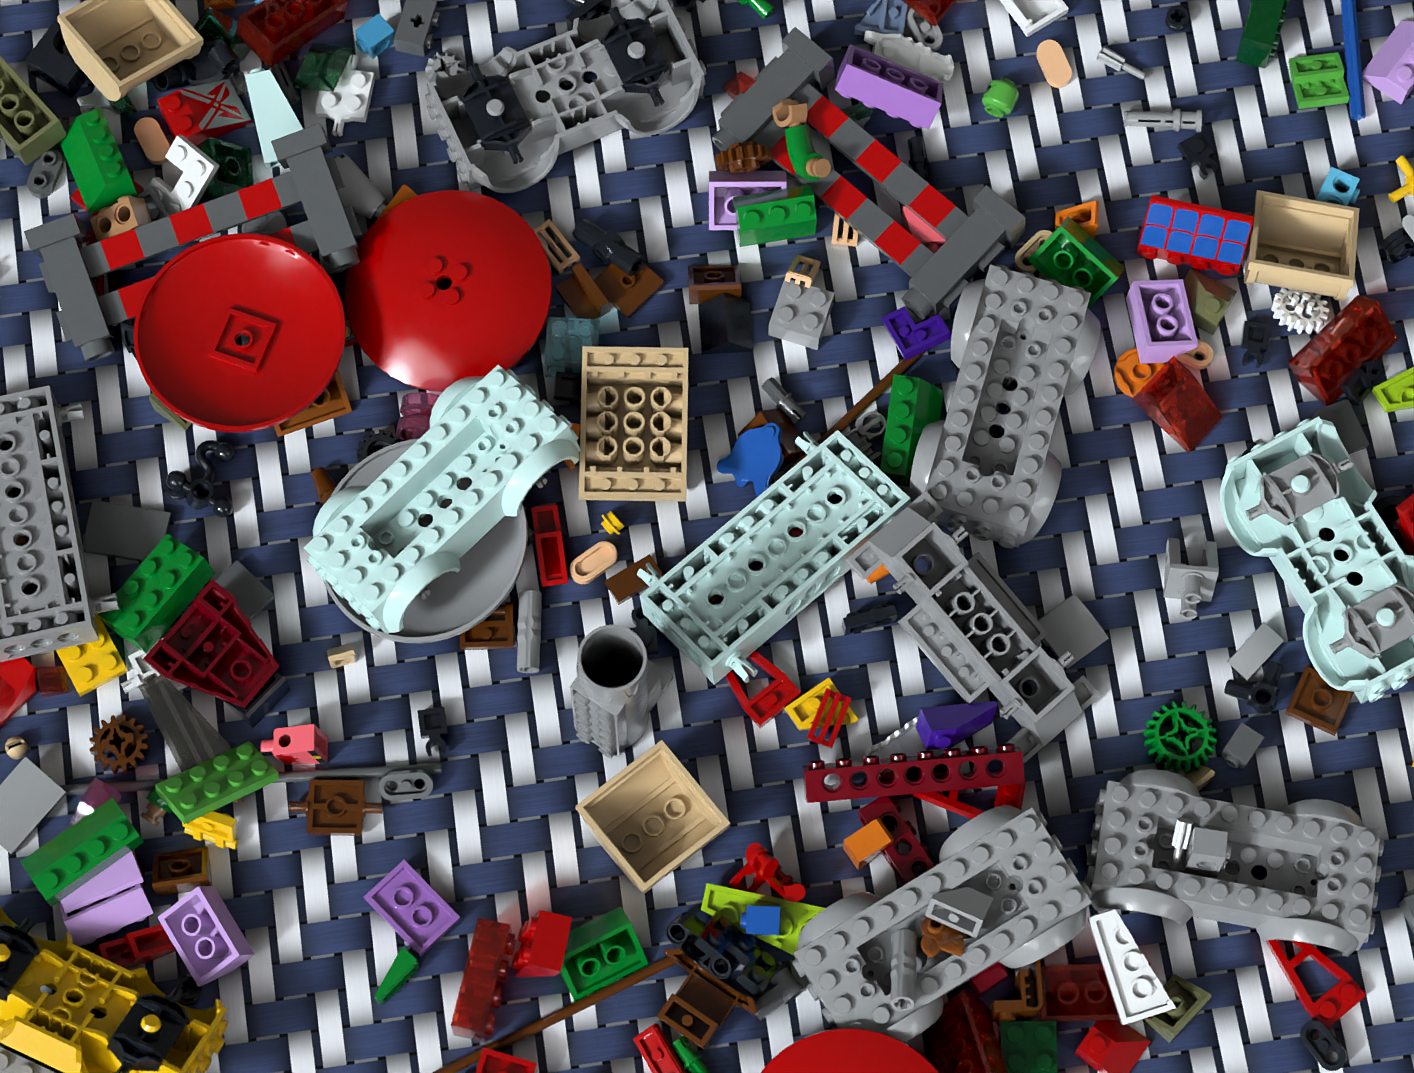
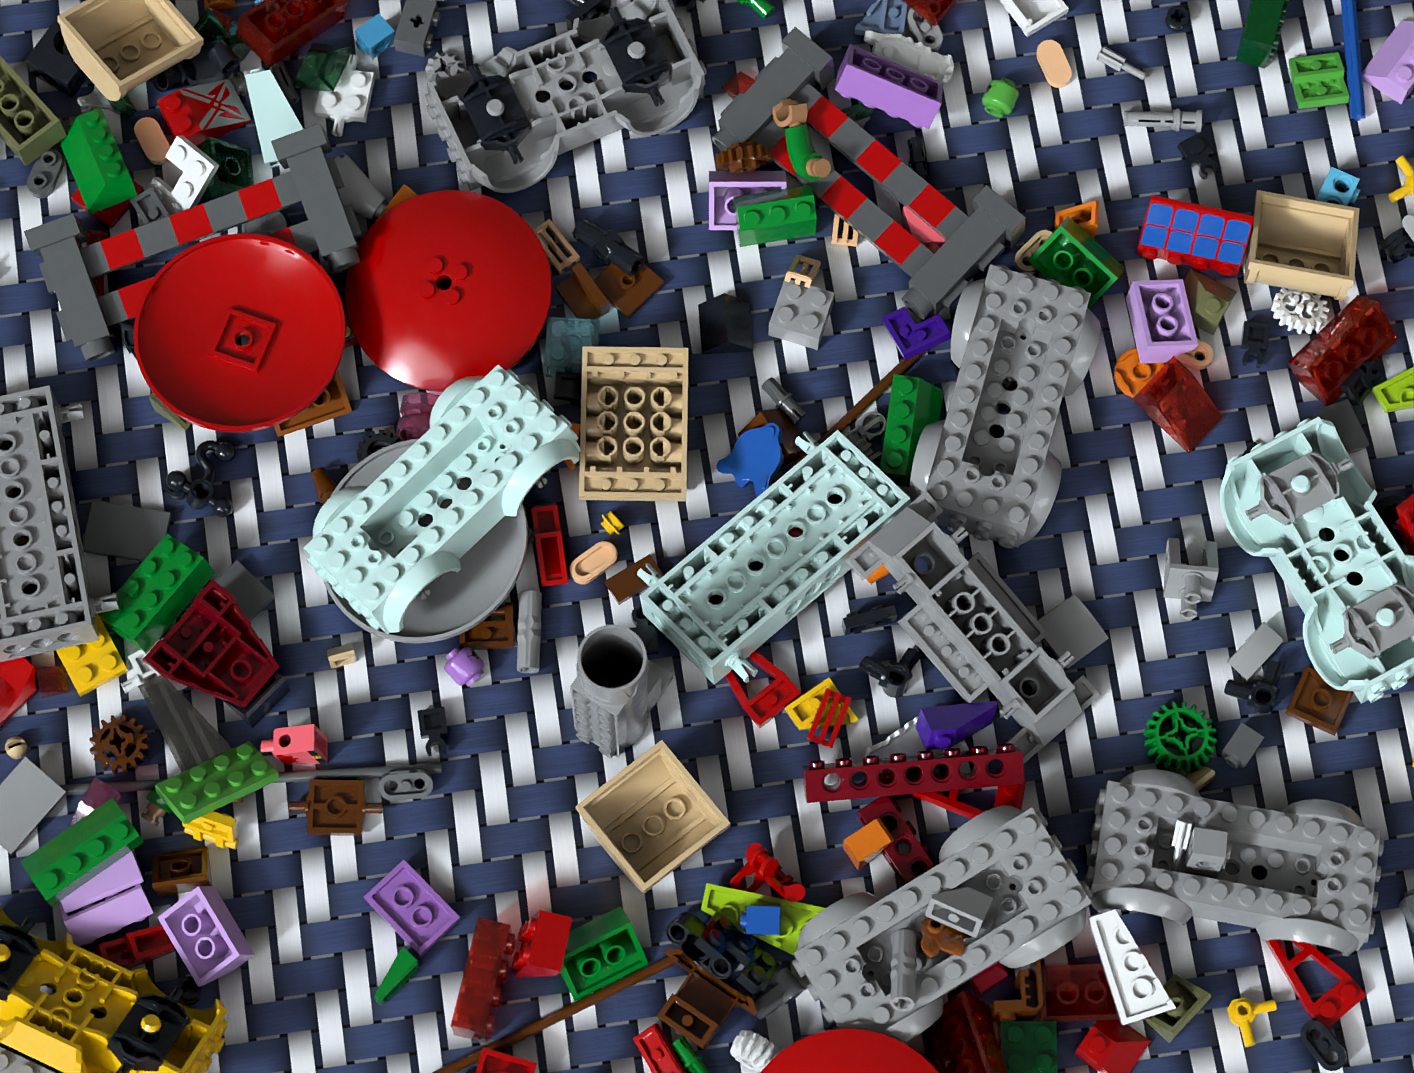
medium nougat brick [90,195,152,242] -> none
reddish brown slope [688,264,741,305] -> none
none -> medium lavender head [444,646,484,686]
none -> white gear [730,1030,779,1073]
none -> black axle [859,648,921,698]
none -> yellow piece [1227,997,1277,1047]

